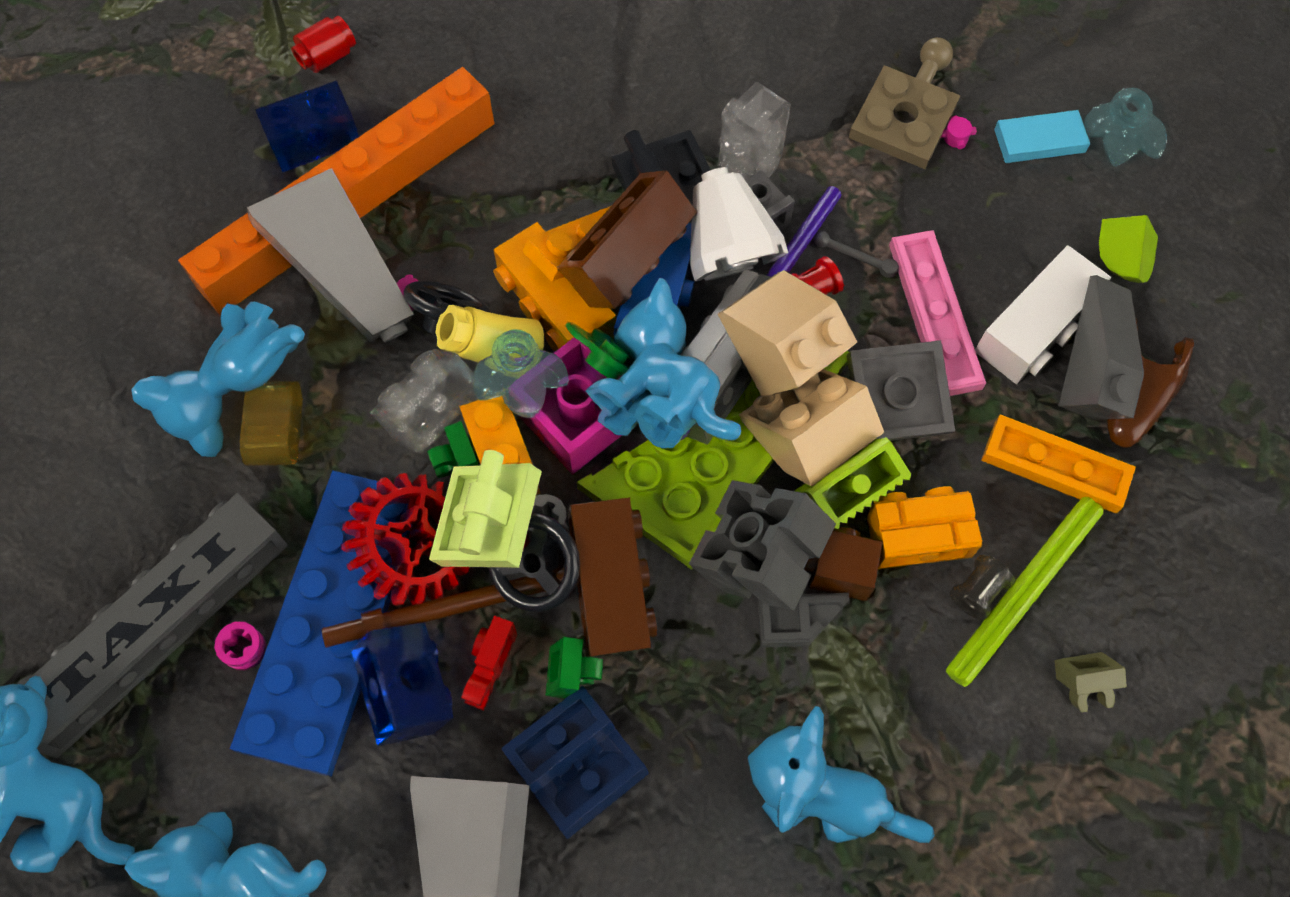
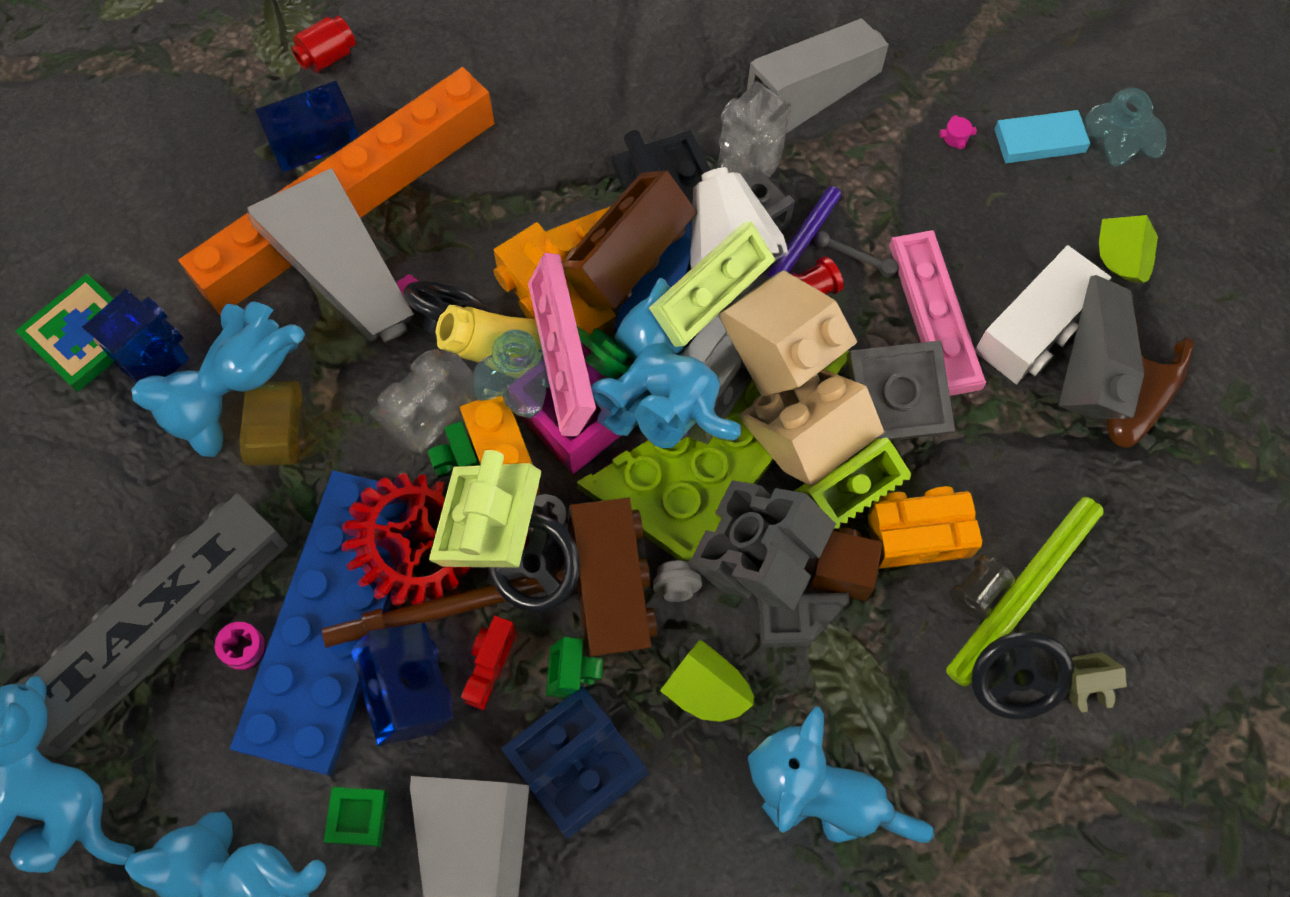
dark tan plate [849,37,960,169] -> none
light orange plate [981,414,1136,514] -> none
none -> tile [15,273,148,392]
none -> clear blue brick [82,289,190,383]
none -> green tile [323,787,388,847]
none -> bright pink tile [528,253,596,437]
none -> yellowish green tile [649,221,775,347]
none -> light grey plate [653,561,702,602]
none -> lime brick [660,639,754,722]
none -> light grey slope [744,18,889,144]
none -> black piece [971,631,1074,720]

